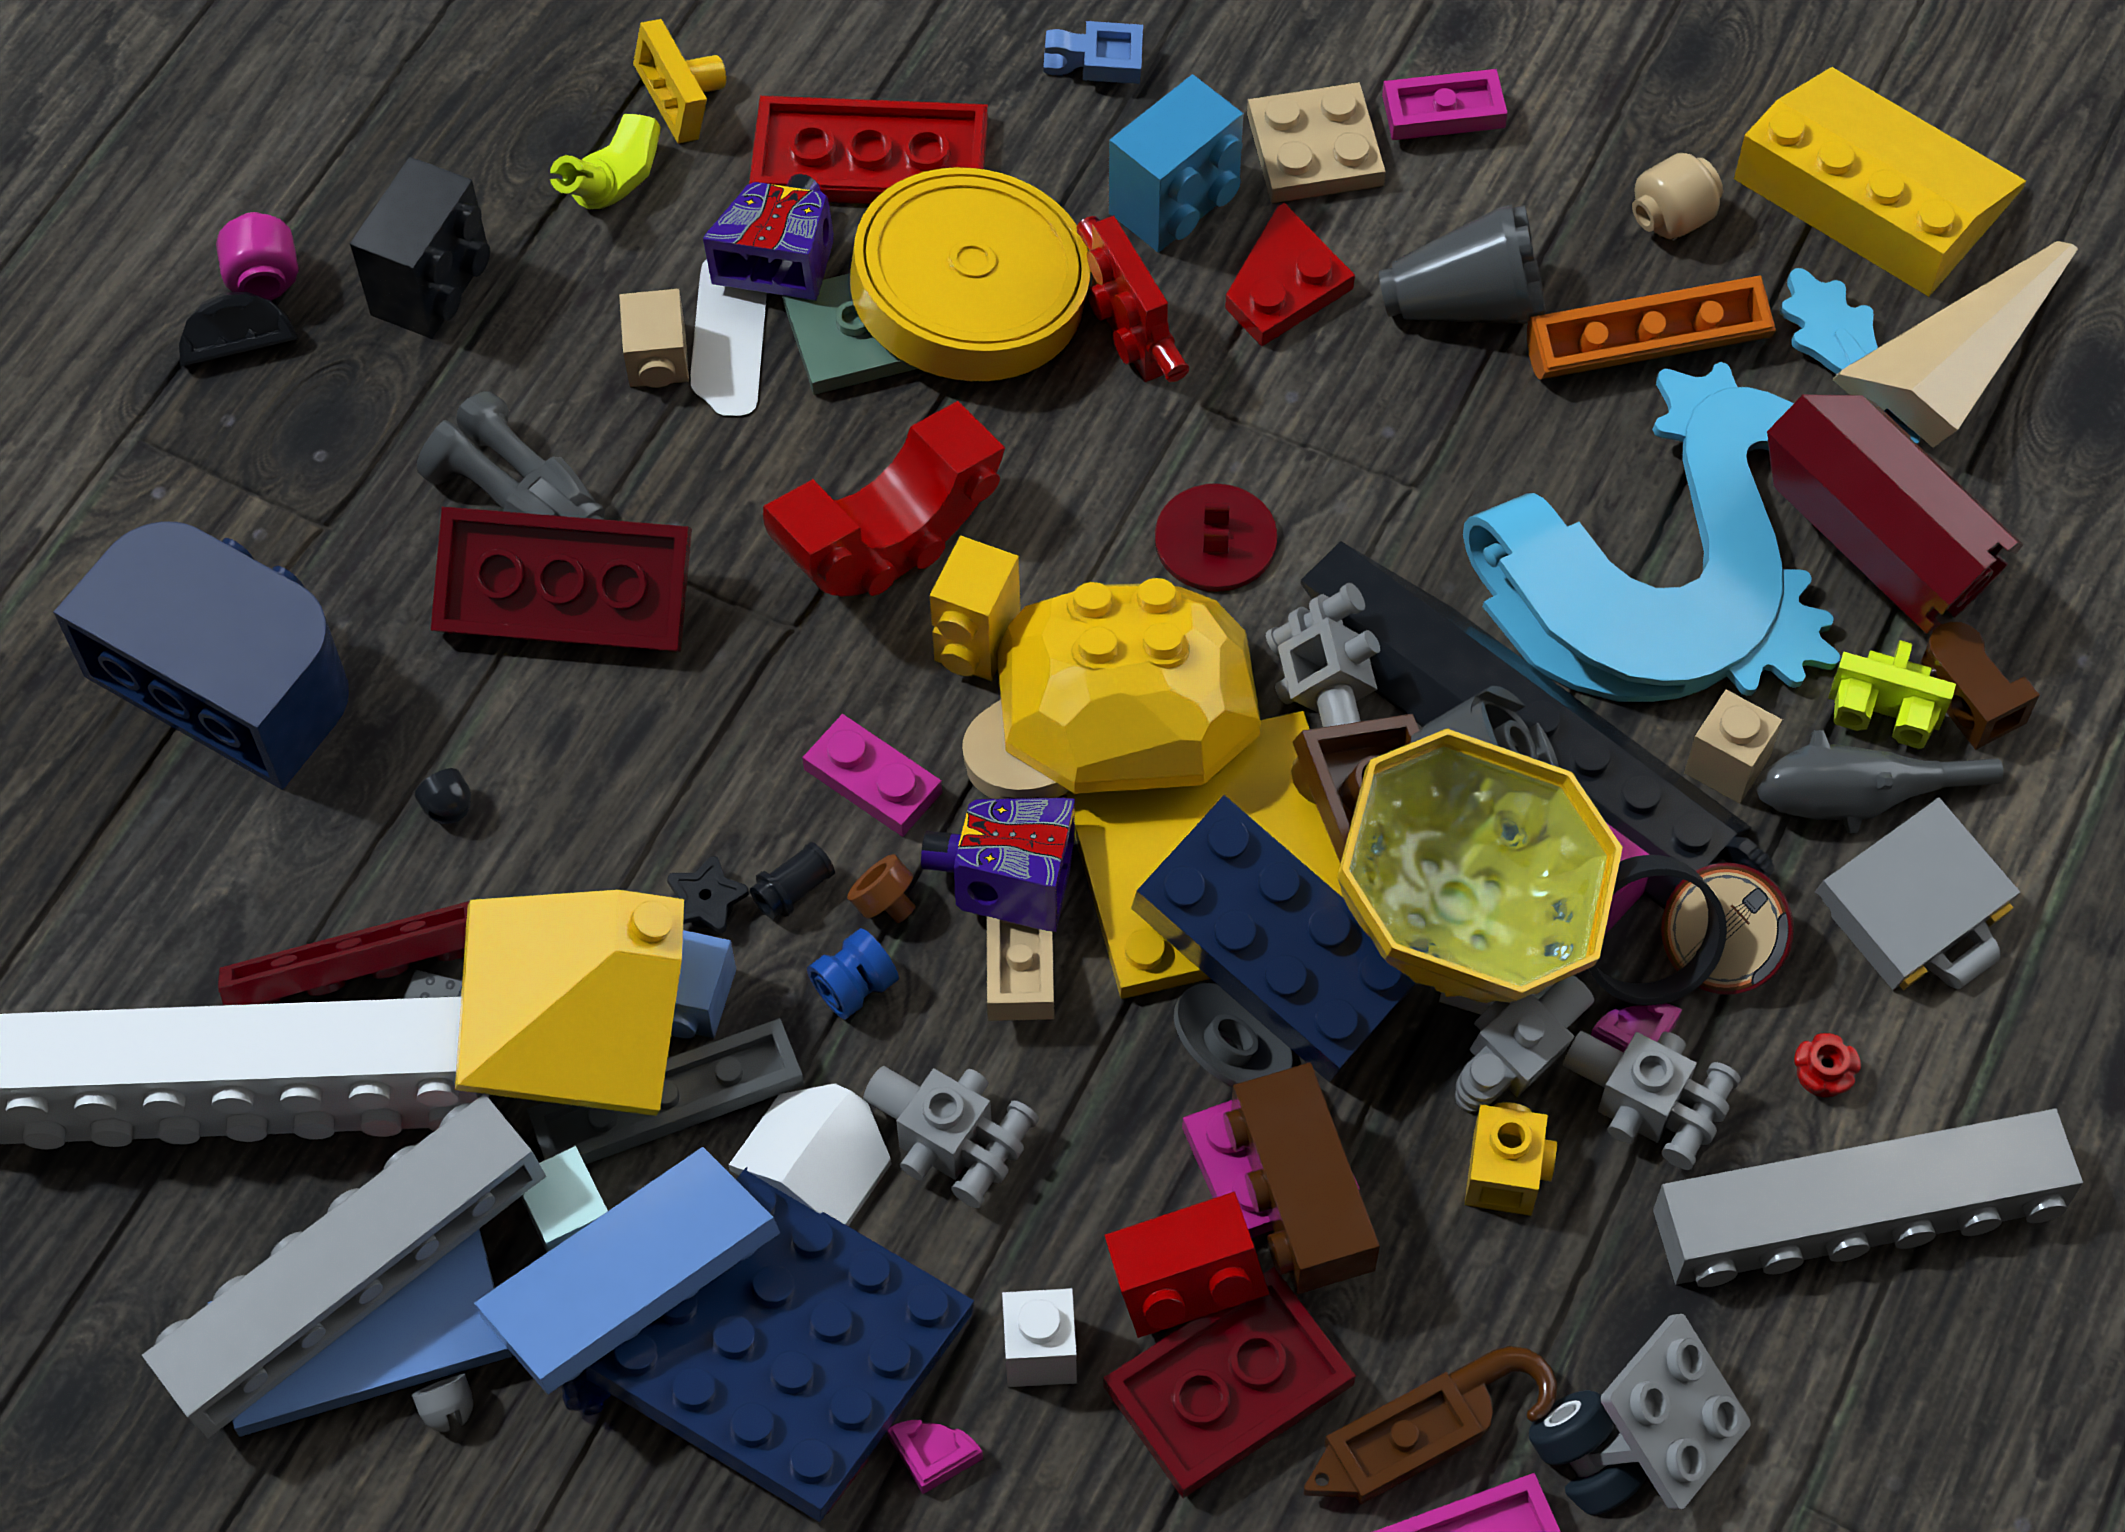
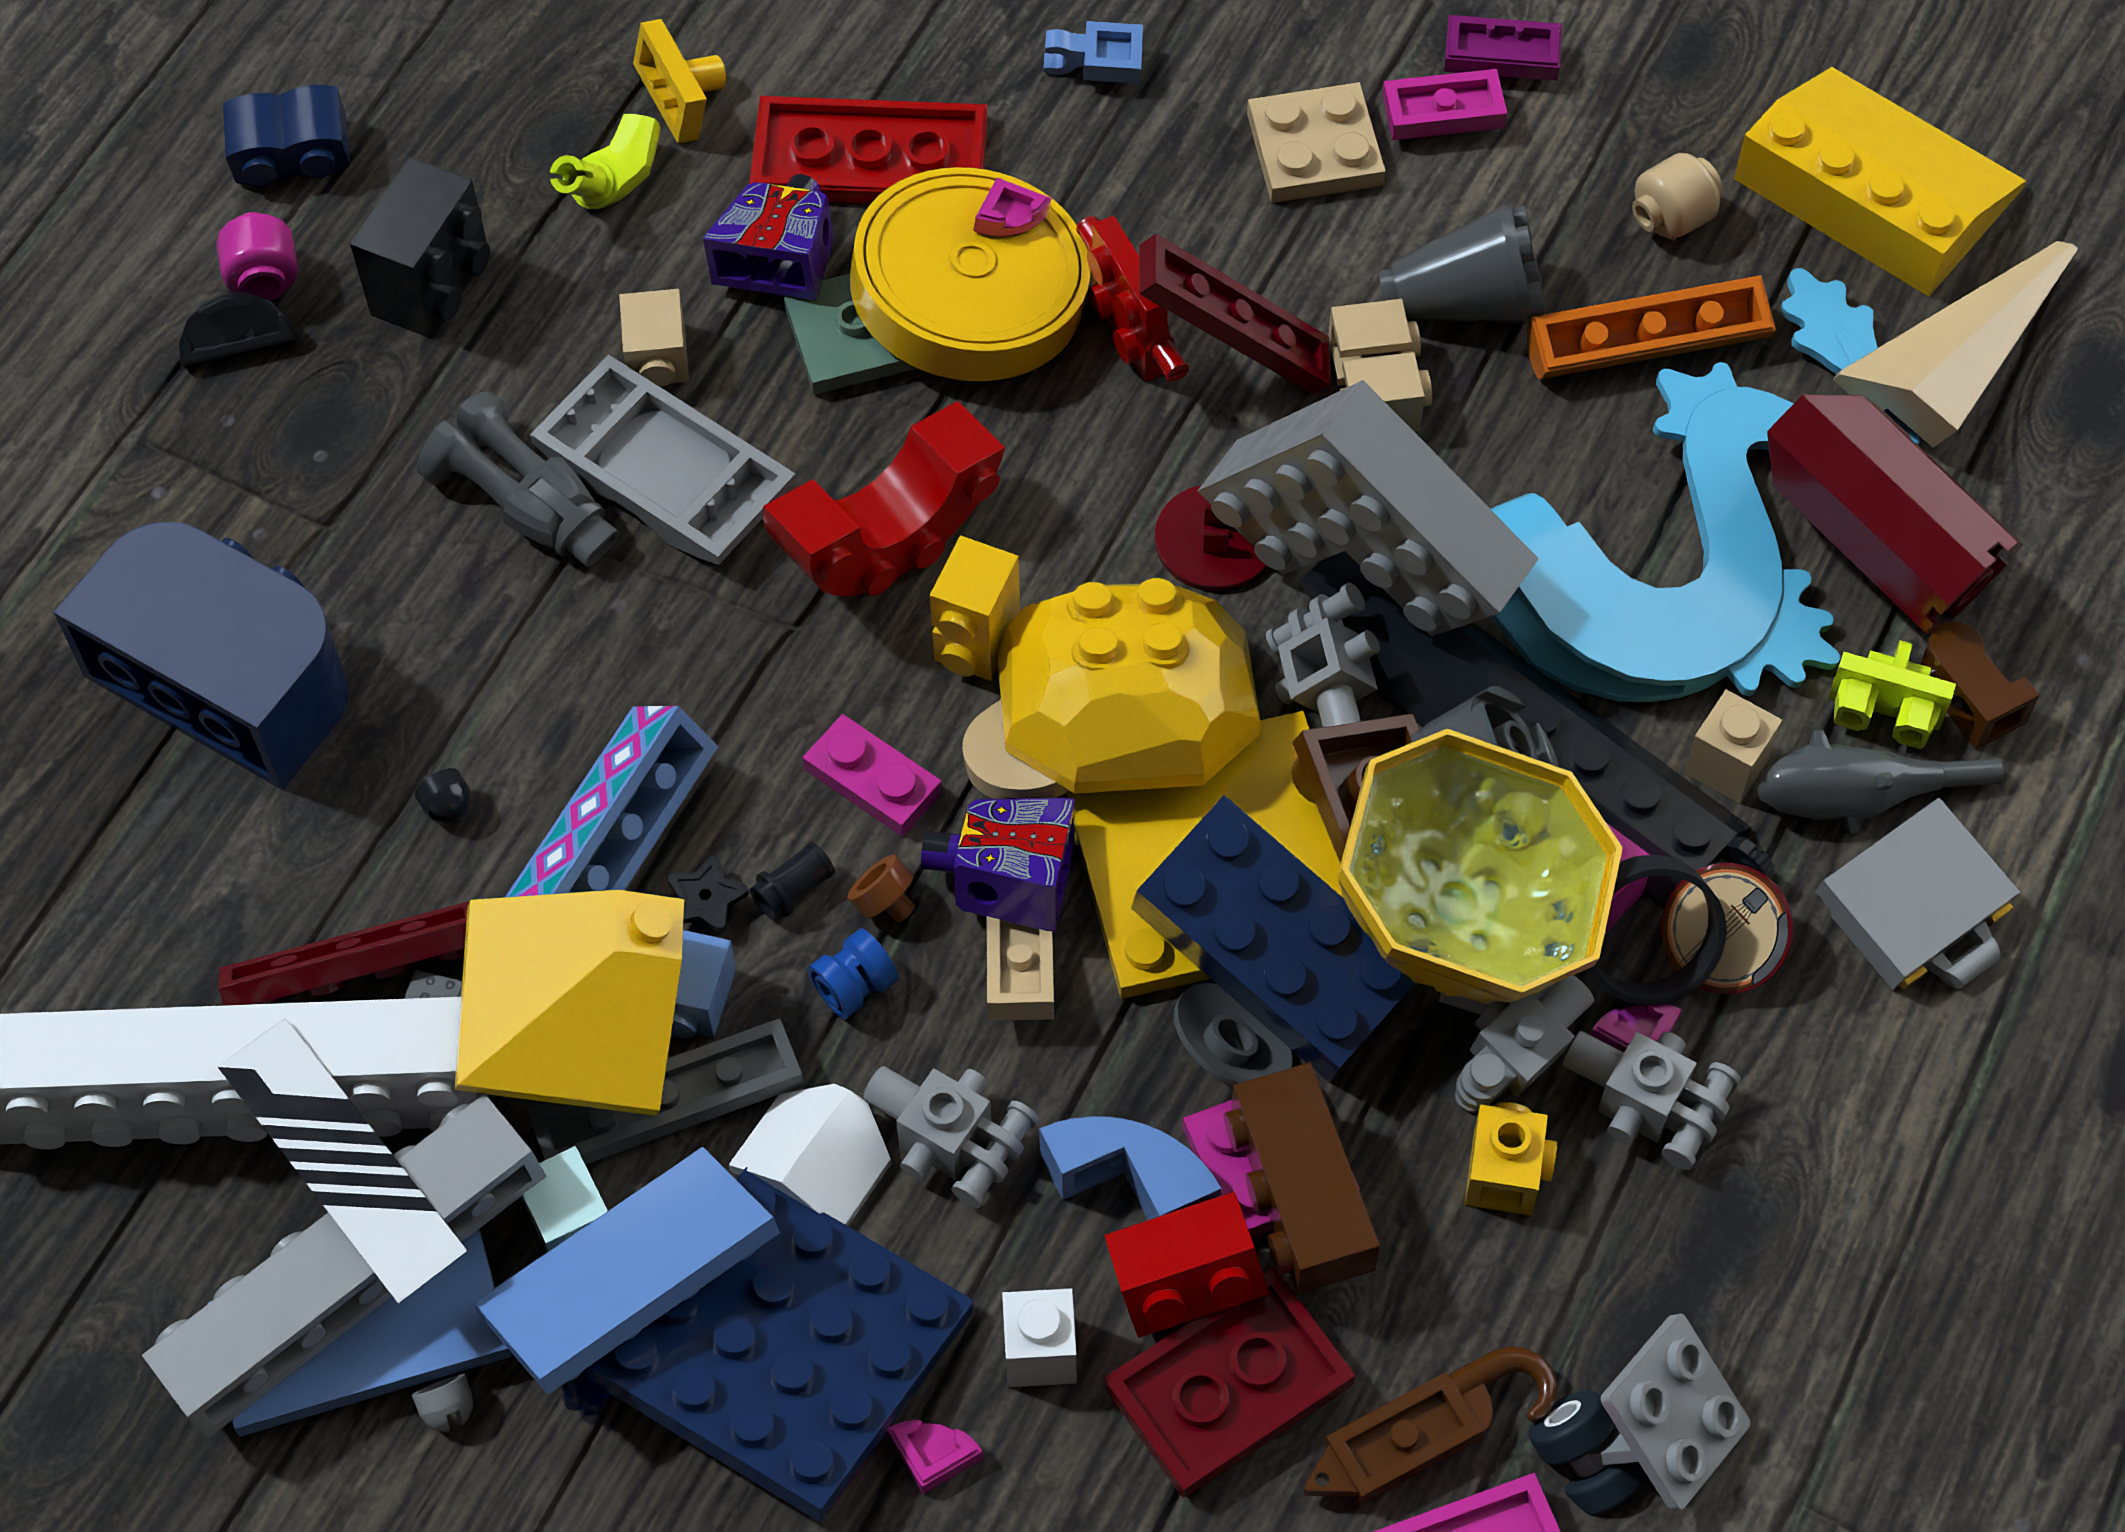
dark red plate [431,507,692,652] -> none
white sticker [690,259,767,416] -> none
dark azure brick [1109,74,1243,253] -> none
red wing [1225,203,1355,347] -> none
light grey brick [1653,1109,2083,1287] -> none
red plate [1794,1033,1861,1097] -> none
none -> white sticker [217,1017,467,1304]
none -> dark blue brick [223,85,350,186]
none -> medium blue brick [505,706,718,897]
none -> light grey slope [530,354,797,565]
none -> dark pink tile [973,177,1052,236]
none -> medium blue brick [1039,1116,1222,1220]
none -> dark red plate [1139,233,1330,395]
none -> light grey brick [1198,380,1539,636]
none -> tan piece [1328,299,1432,432]
none -> magenta plate [1444,15,1562,81]

